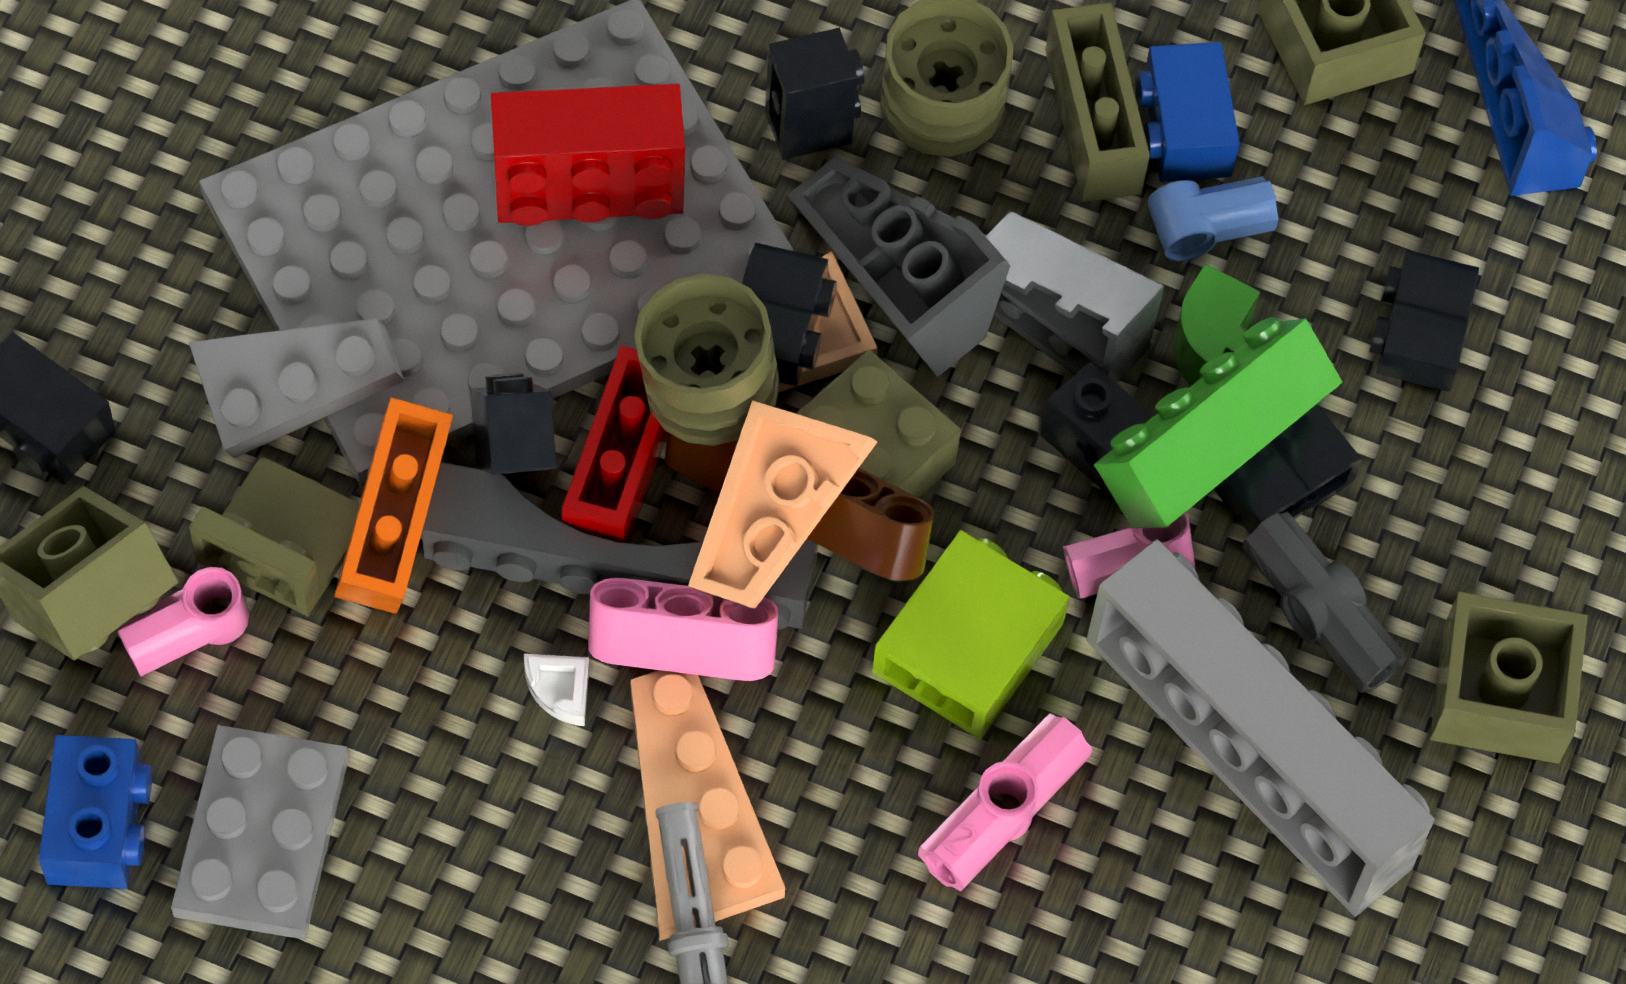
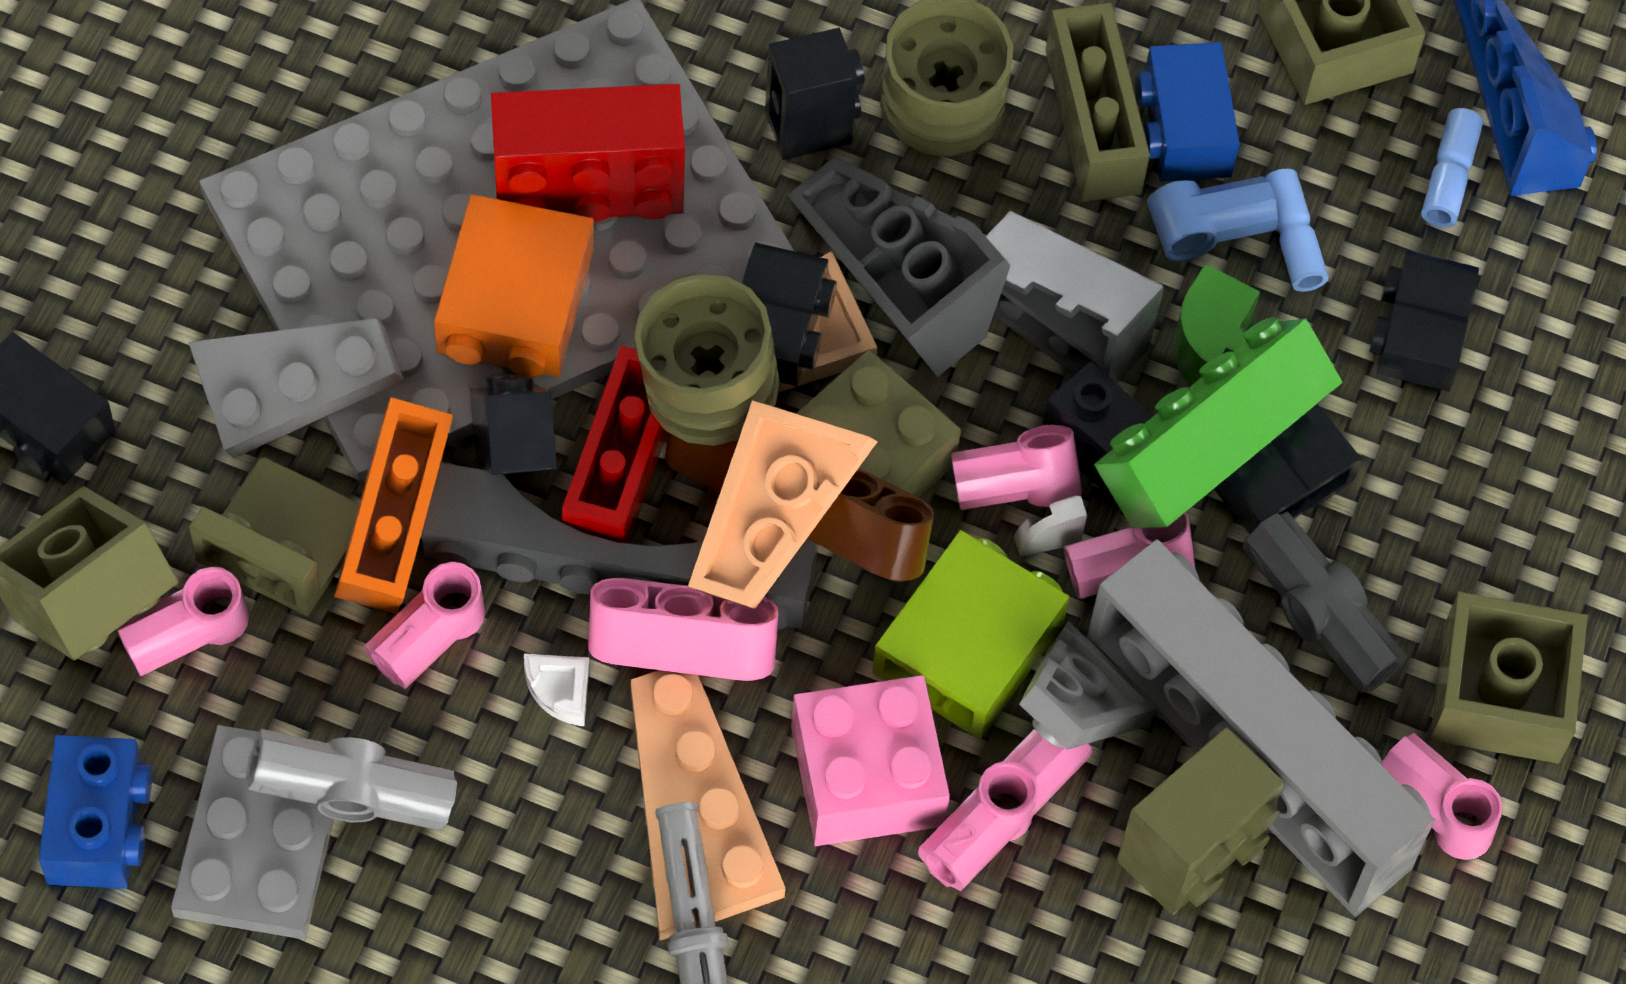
none -> light grey piece [246,729,457,831]
none -> bright pink piece [364,562,485,689]
none -> orange brick [434,194,594,378]
none -> bright pink brick [791,675,950,846]
none -> bright pink piece [951,425,1083,510]
none -> white tile [1014,495,1087,557]
none -> light grey wing [1019,621,1160,750]
none -> olive brick [1117,727,1284,916]
none -> light blue piece [1264,169,1329,292]
none -> bright pink piece [1382,733,1503,860]
none -> light blue piece [1421,108,1483,227]

